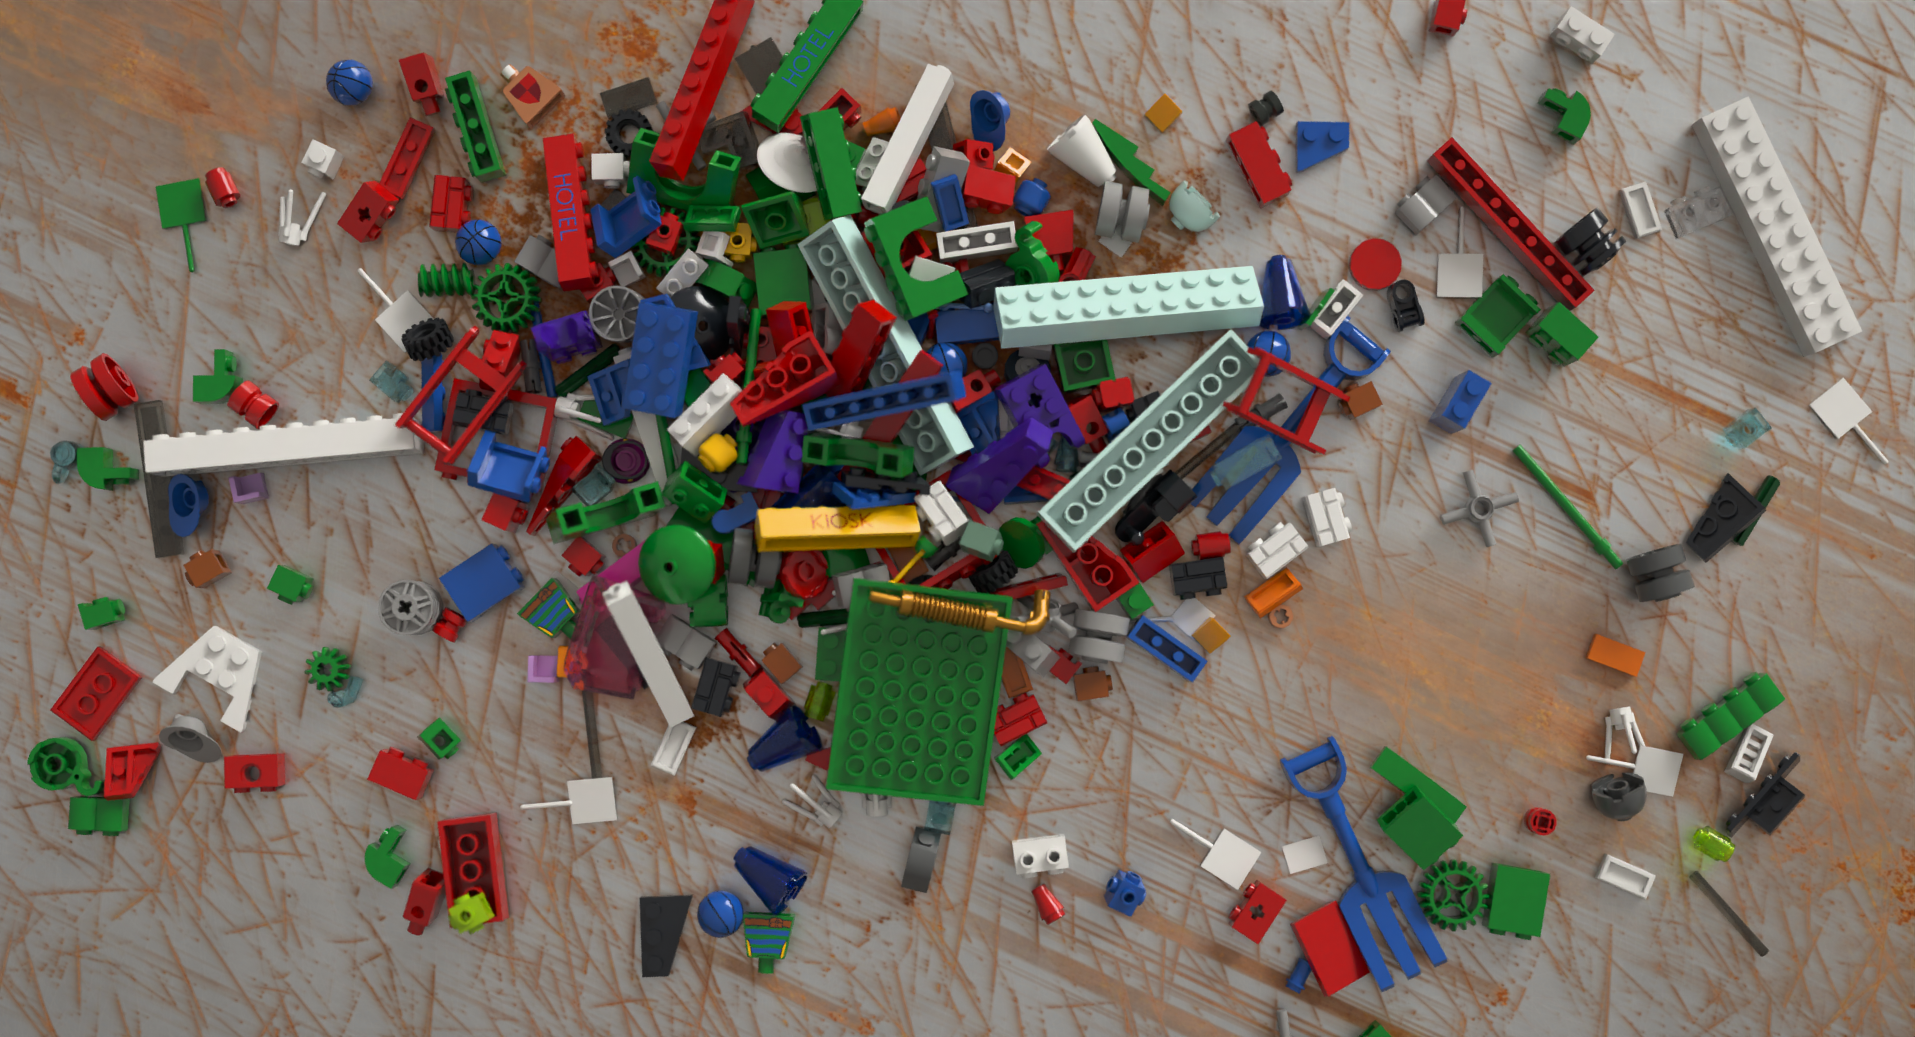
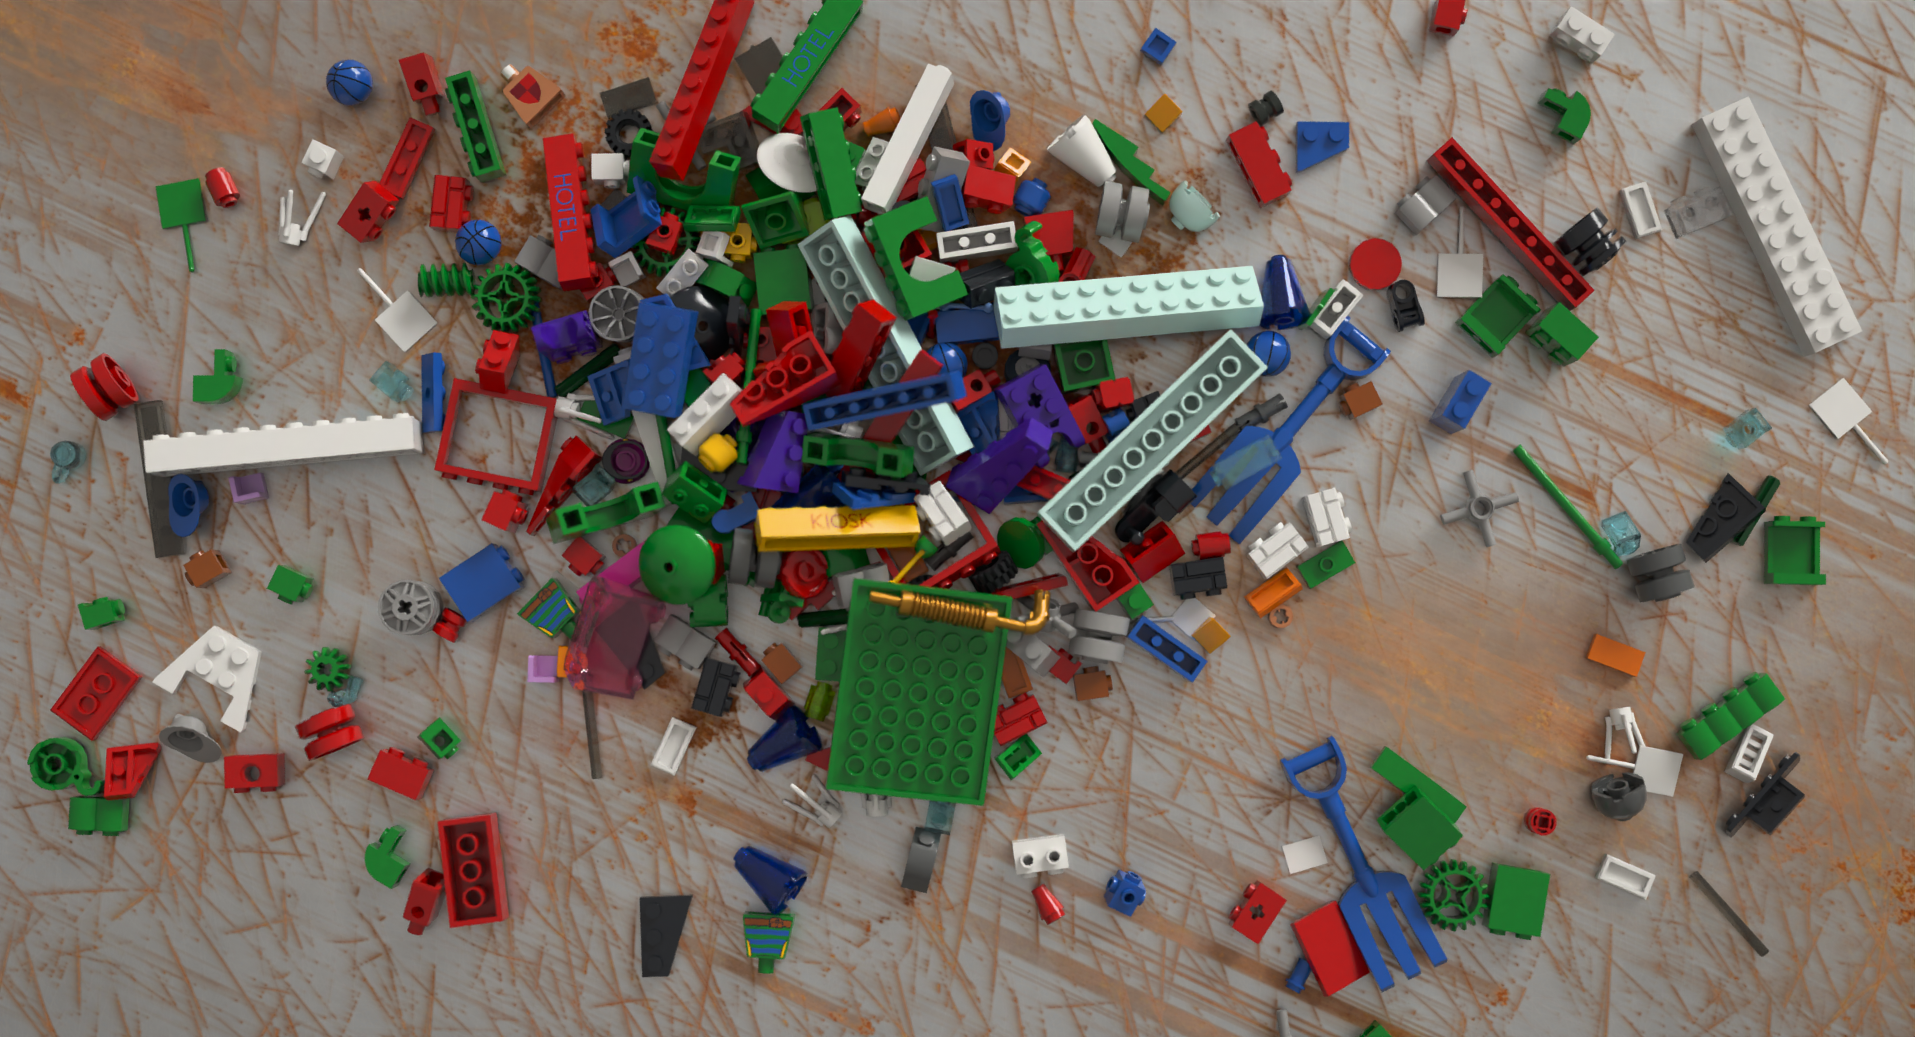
green brick [77,447,139,491] -> none
red wheel [227,380,279,429] -> none
red piece [395,326,527,465] -> none
black tyre [401,318,454,361] -> none
lime brick [448,892,494,935] -> none
black brick [452,389,514,436] -> none
blue panel [467,430,550,503] -> none
dark grey pin [520,339,542,393] -> none
white piece [520,777,617,824] -> none
white brick [603,581,694,728] -> none
blue piece [697,890,744,938] -> none
sand green brick [959,520,1004,562] -> none
white piece [1170,819,1261,890] -> none
red piece [1222,347,1350,455] -> none
clear neon green brick [1692,826,1735,862] -> none
none -> red wheel [295,704,364,761]
none -> blue plate [1140,27,1177,65]
none -> green plate [1296,540,1356,589]
none -> clear light blue bracket [1601,511,1641,557]
none -> green panel [1764,516,1826,585]

